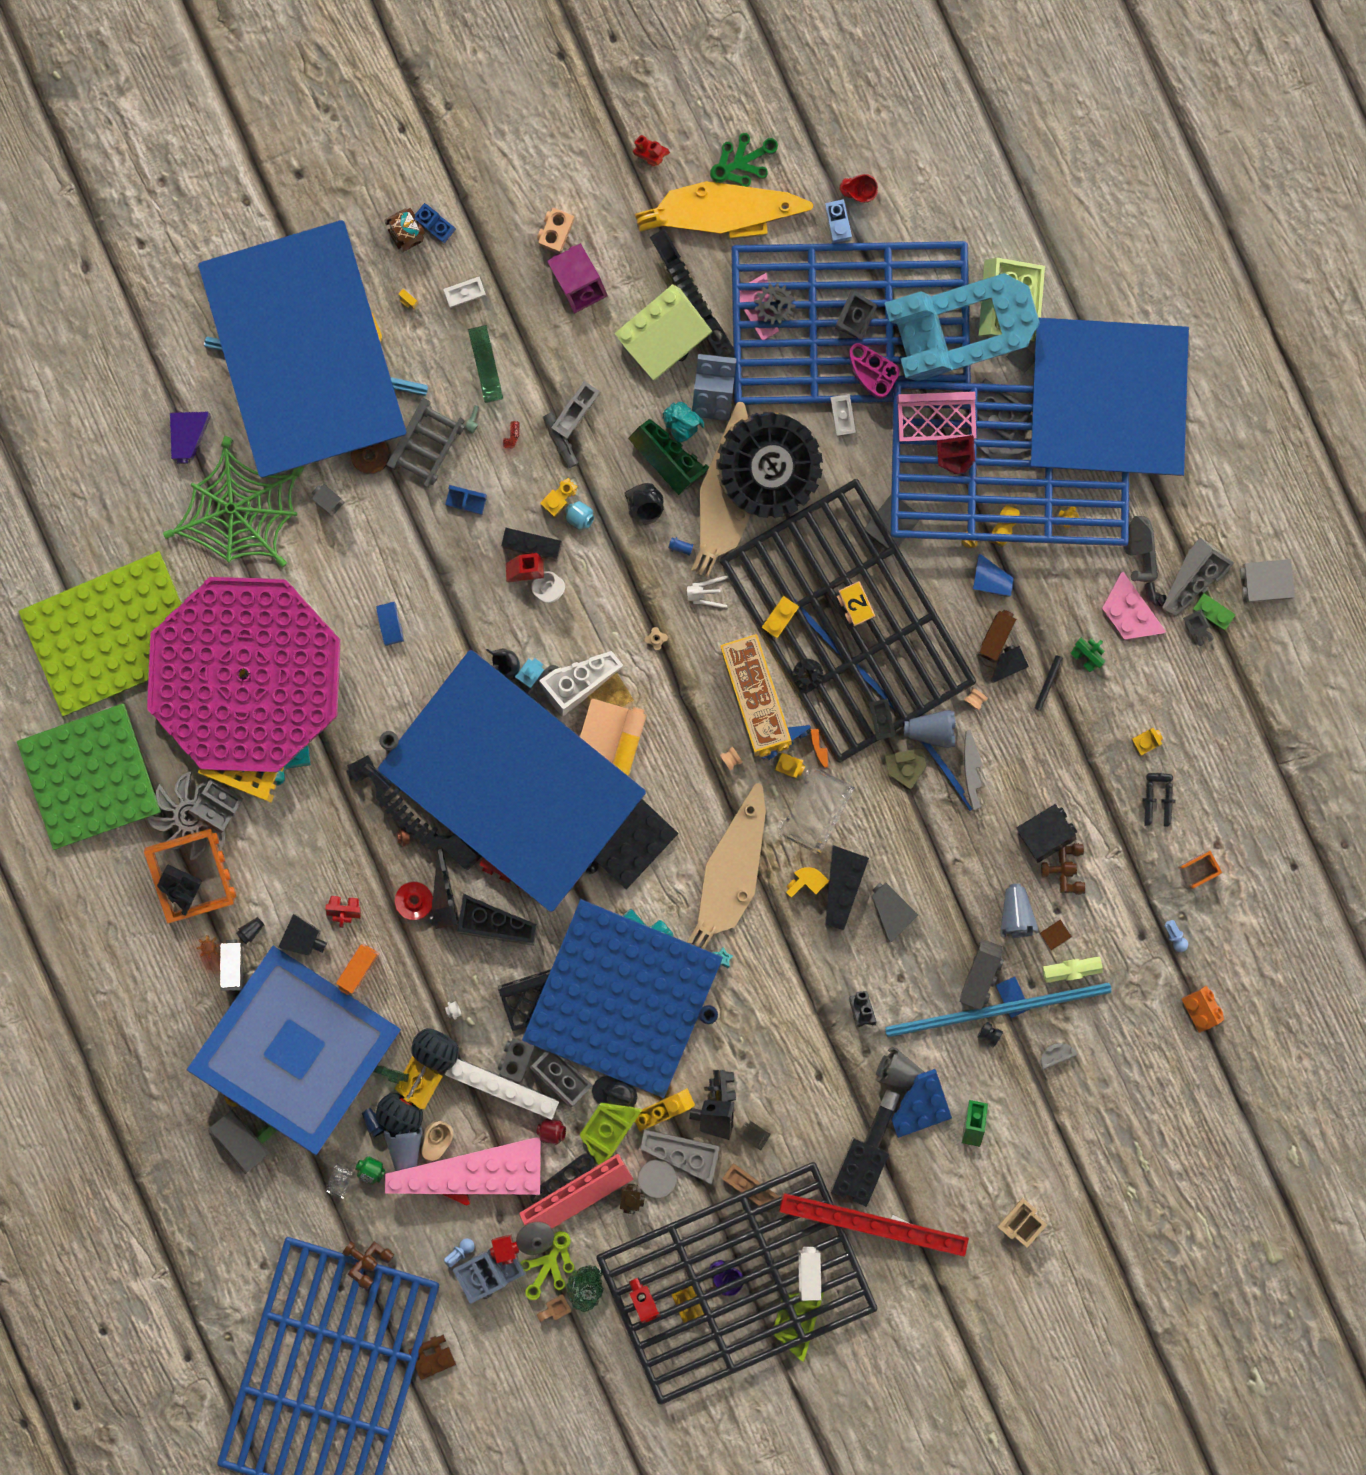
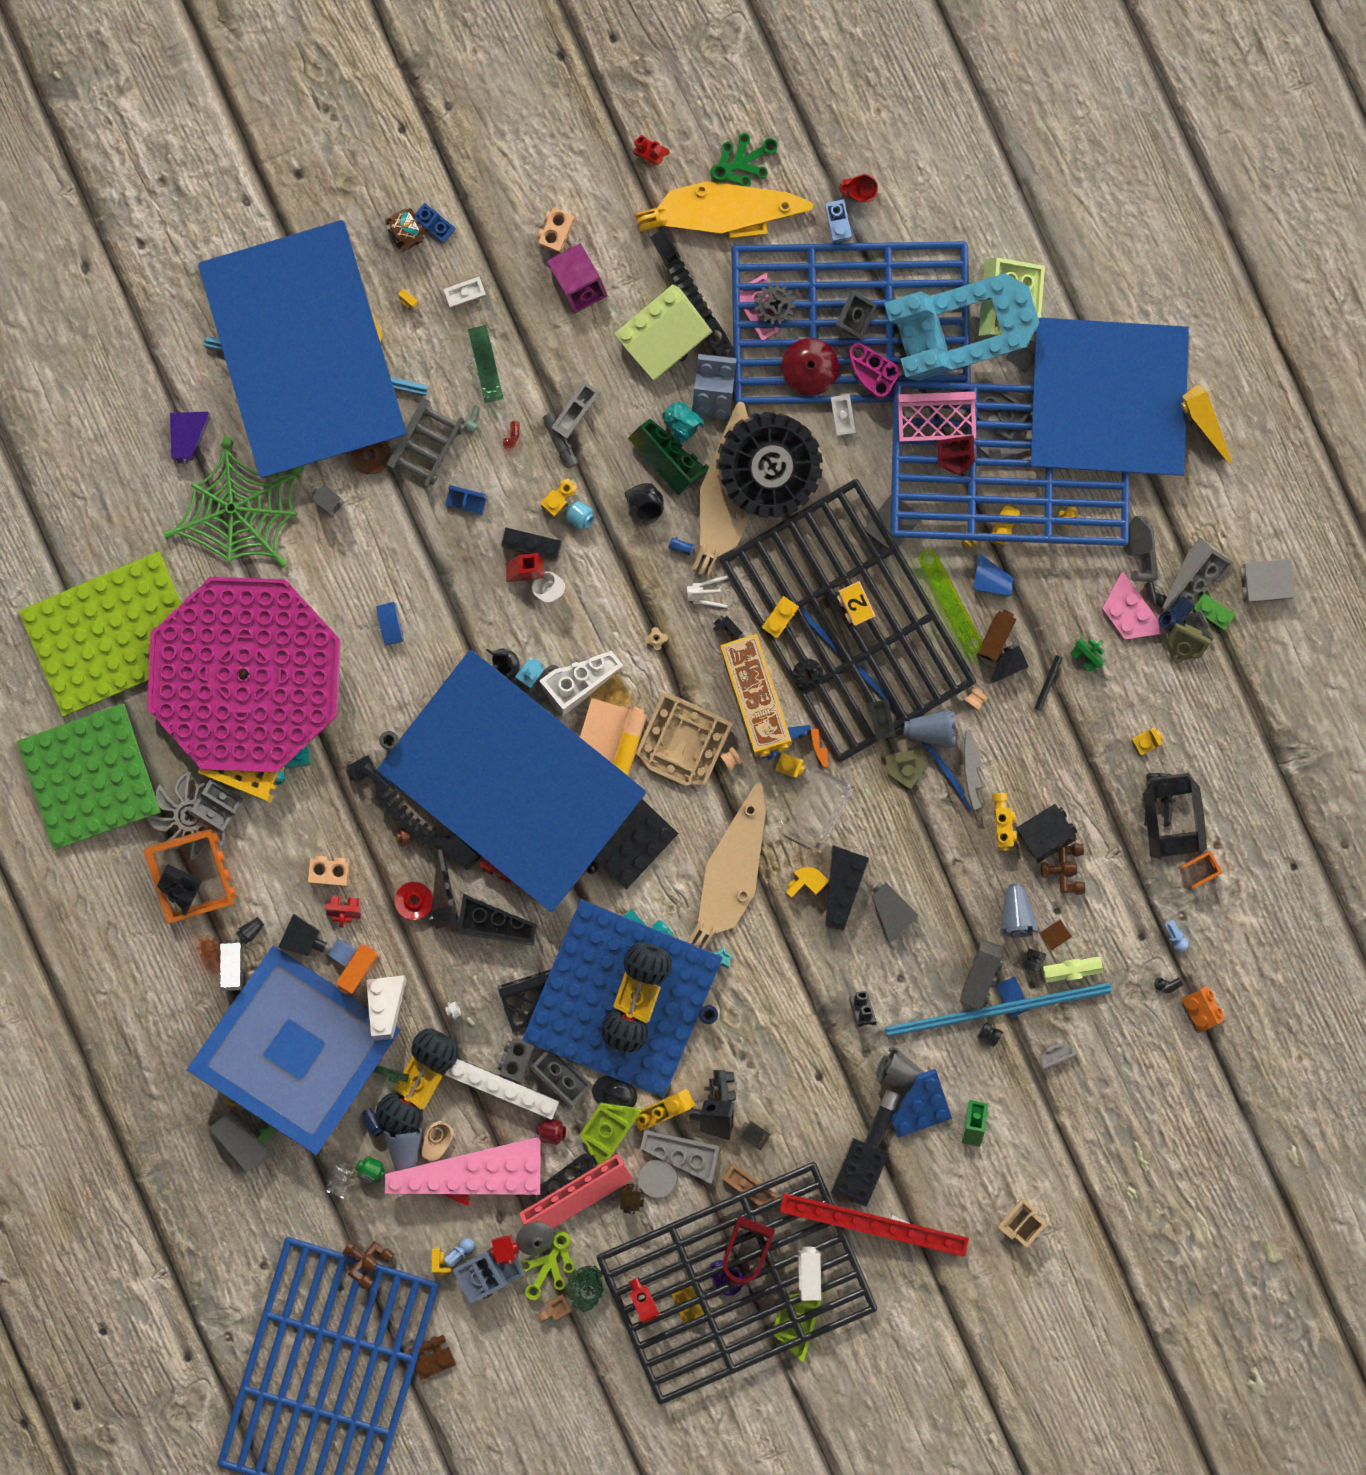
none -> light nougat brick [308,856,350,886]
none -> medium blue brick [328,938,357,967]
none -> white wedge [366,975,407,1041]
none -> yellow bracket [431,1247,452,1276]
none -> black plate [601,942,672,1052]
none -> tan wedge [636,691,733,785]
none -> black bracket [713,616,743,638]
none -> dark red window [722,1215,775,1287]
none -> dark red dish [782,338,839,396]
none -> clear neon green plate [919,549,983,654]
none -> yellow brick [992,793,1017,851]
none -> black wheel [1023,949,1047,972]
none -> black wedge [1142,773,1207,860]
none -> black arm [1154,977,1183,993]
none -> dark blue piece [1158,596,1195,633]
none -> olive plate [1167,623,1211,664]
none -> yellow wedge [1181,385,1232,463]

